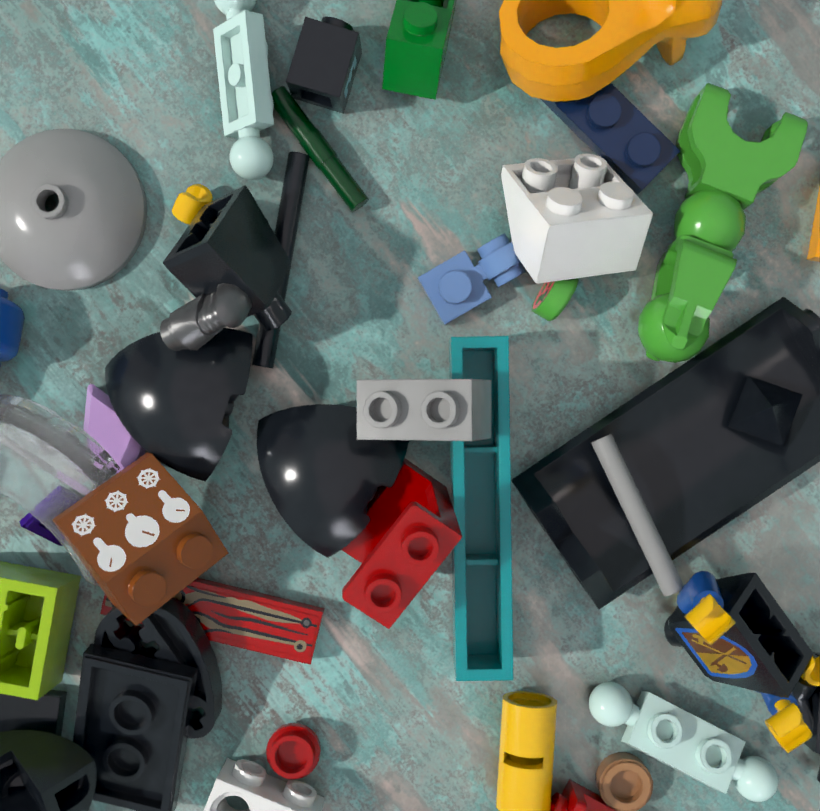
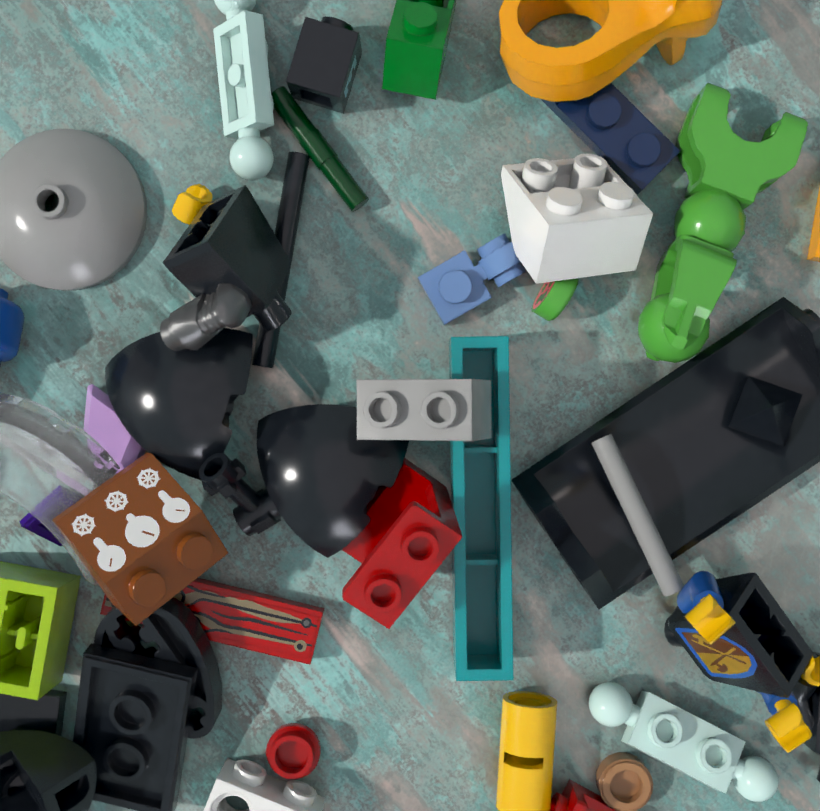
none -> black bar [199,453,282,536]

